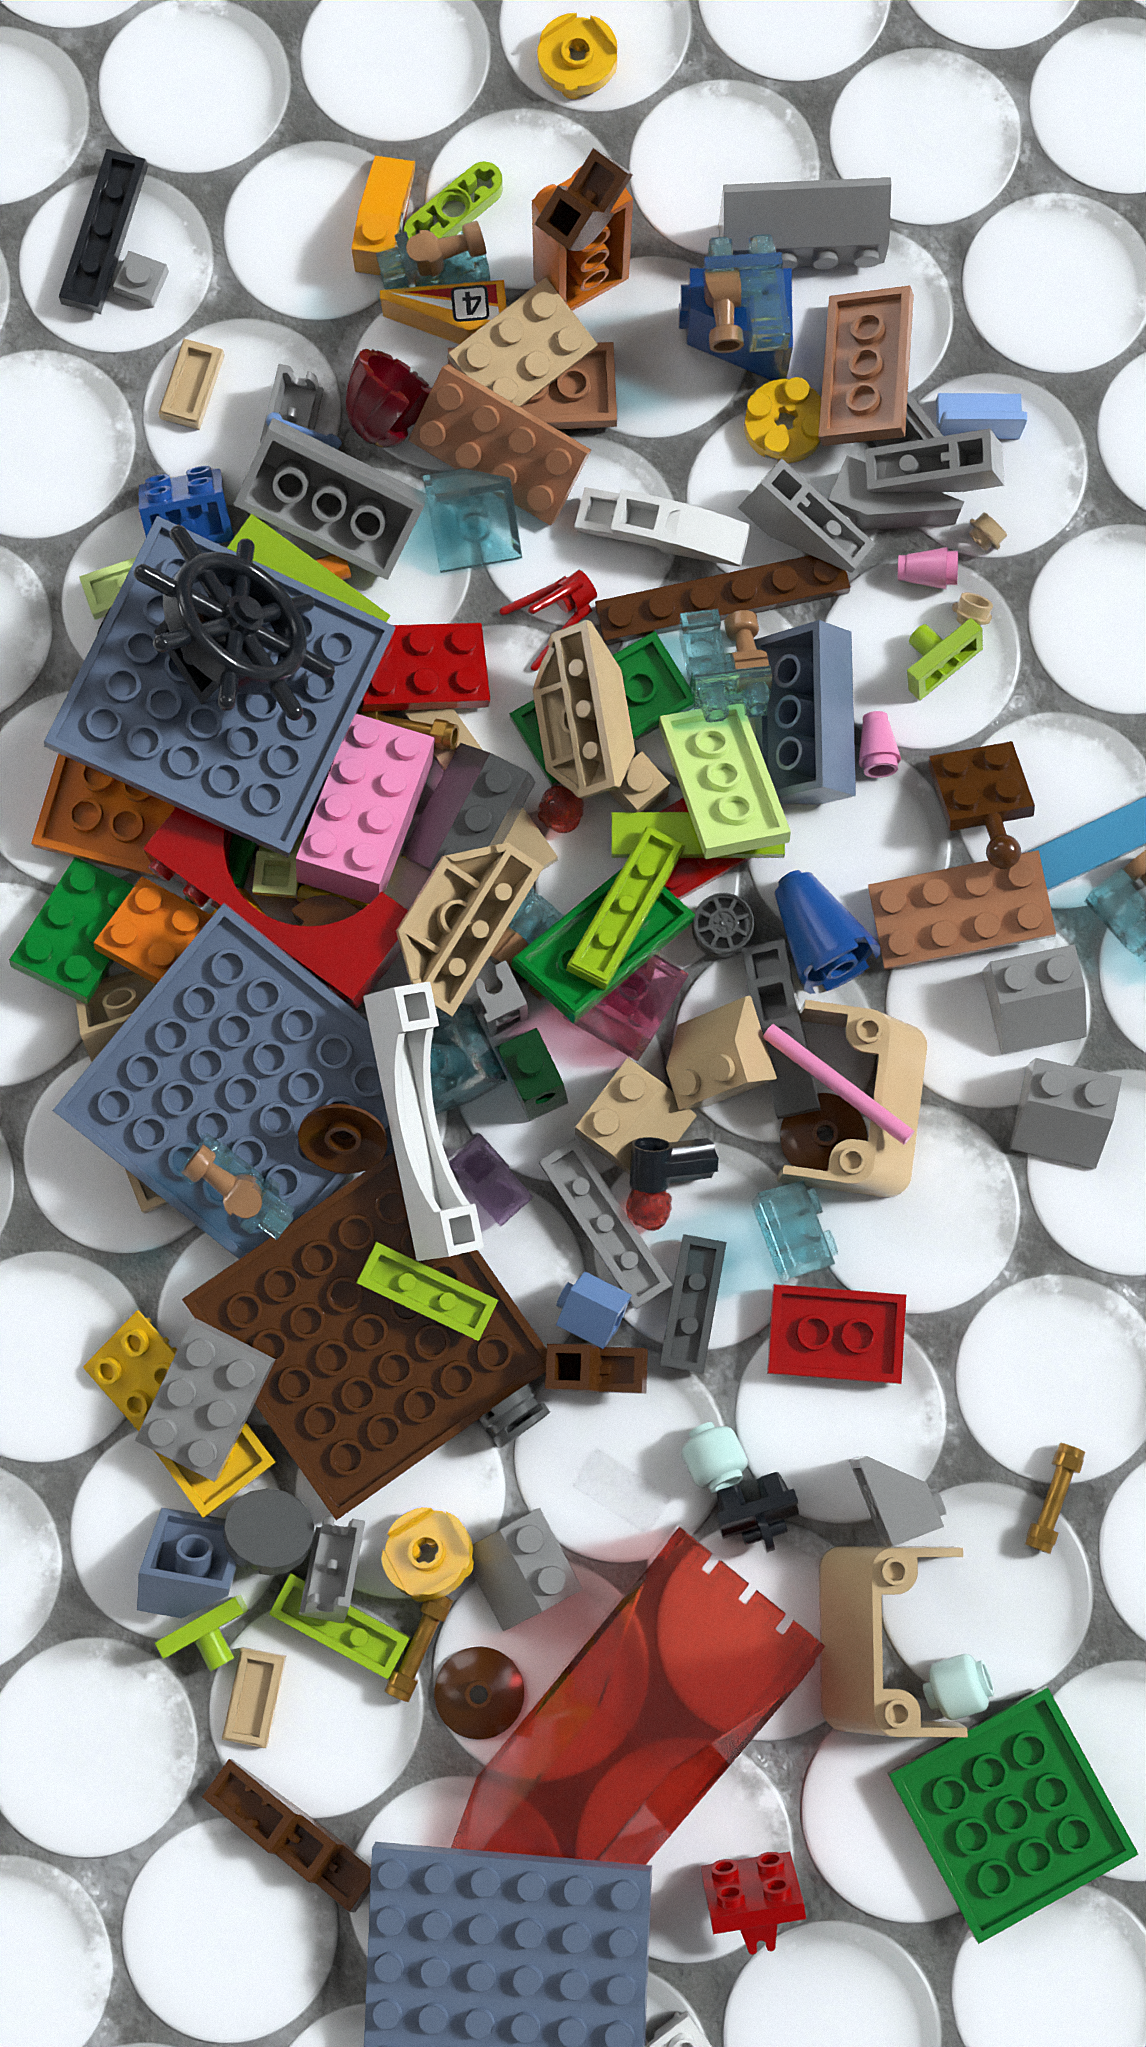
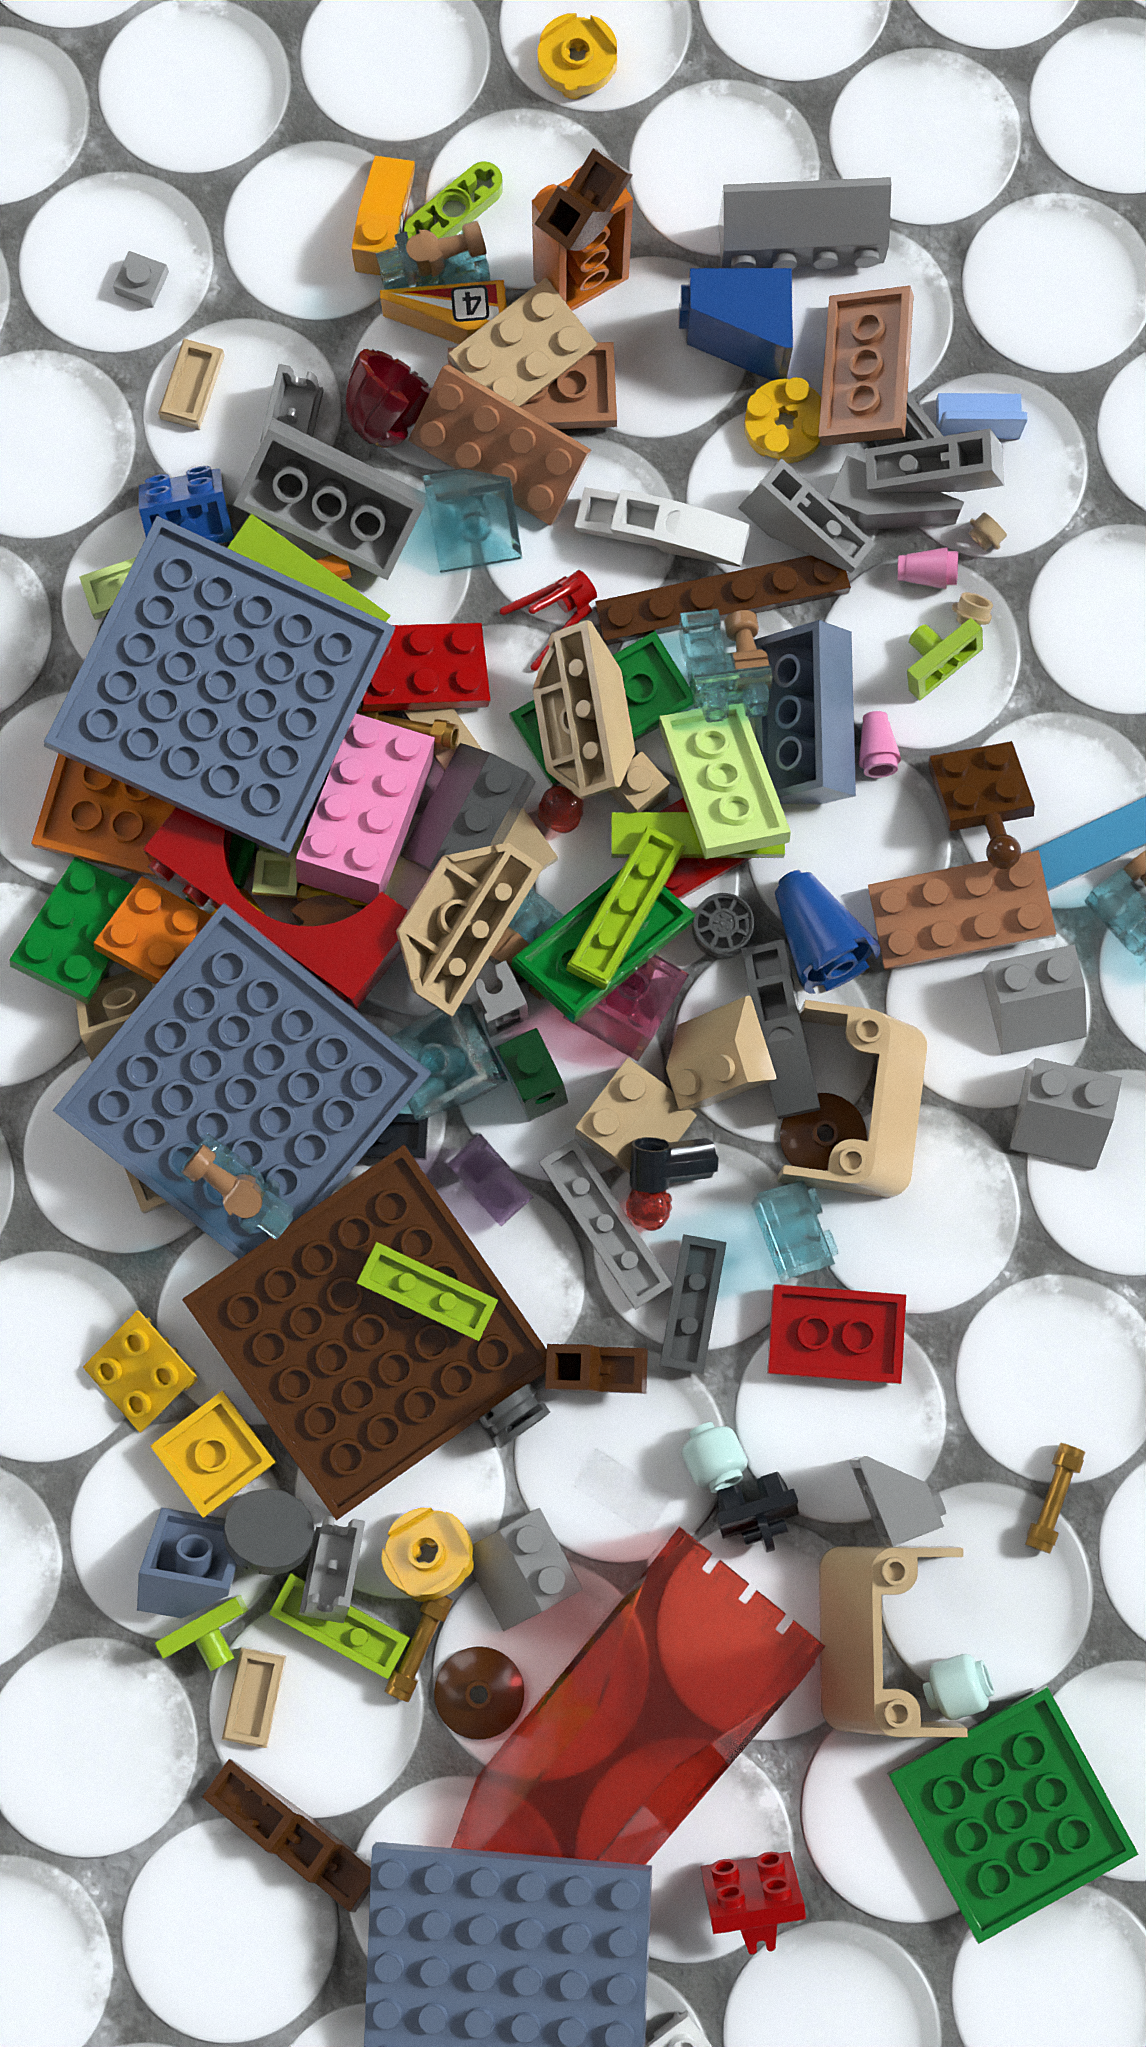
black plate [58,149,148,314] -> none
black piece [134,525,335,721] -> none
light grey plate [135,1319,276,1482] -> none
medium blue hinge [266,412,342,450] -> none
reddish brown dish [298,1104,388,1174] -> none
white arch [363,982,484,1261] -> none
medium blue brick [556,1272,632,1349] -> none
clear light blue hips [702,234,791,353] -> none
bright pink bar [763,1024,915,1145] -> none

